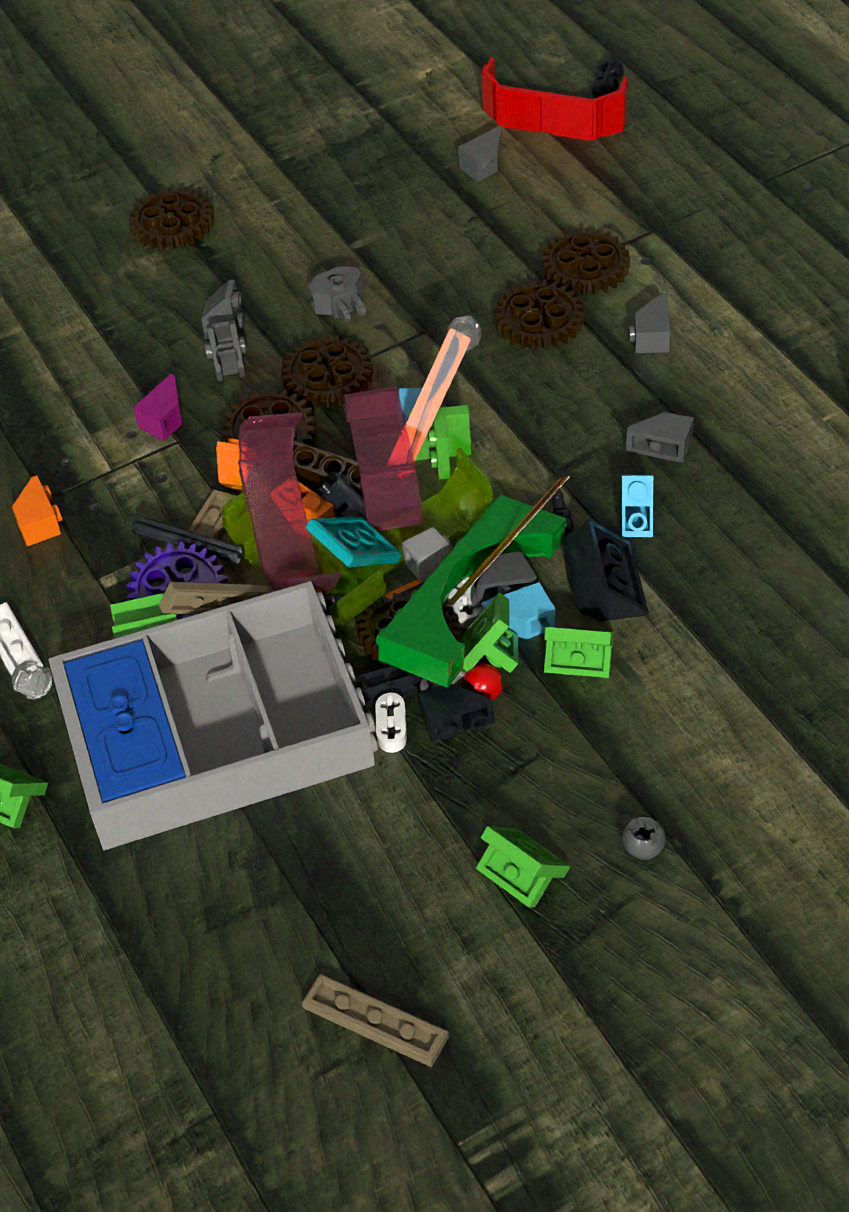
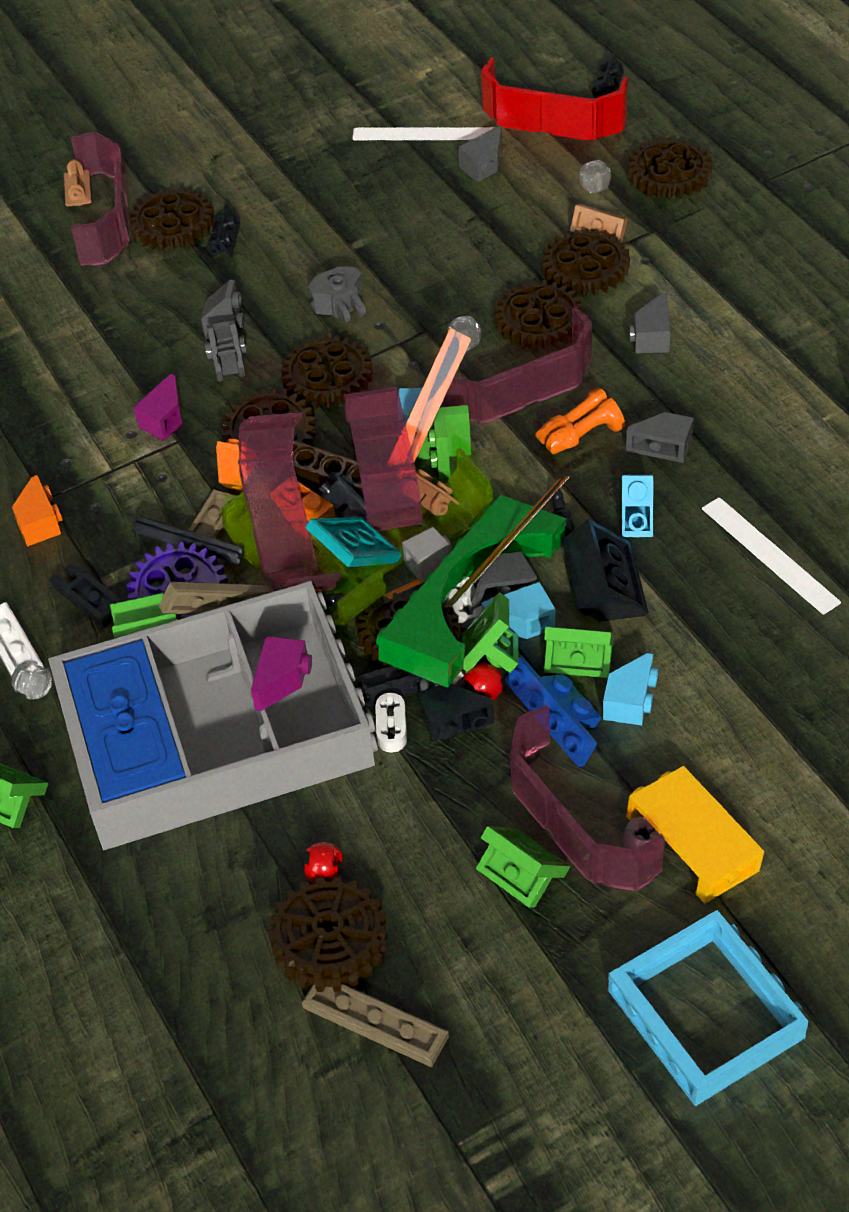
none -> black hinge [50,563,124,628]
none -> medium nougat hinge [64,159,91,207]
none -> clear pink windscreen [71,132,130,266]
none -> black hinge [207,204,240,258]
none -> magenta slope [251,637,312,711]
none -> dark brown piece [269,877,387,992]
none -> red piece [304,841,342,884]
none -> white sticker [352,127,496,140]
none -> medium nougat hinge [401,467,460,515]
none -> clear pink windscreen [432,307,592,424]
none -> blue bracket [505,657,602,767]
none -> clear pink windscreen [510,705,664,891]
none -> orange piece [535,387,625,455]
none -> medium nougat hinge [570,204,628,243]
none -> clear piece [578,160,611,193]
none -> medium azure slope [603,653,658,726]
none -> medium azure window [608,910,808,1106]
none -> yellow panel [626,766,764,904]
none -> dark brown gear [628,137,713,200]
none -> white sticker [702,498,841,614]

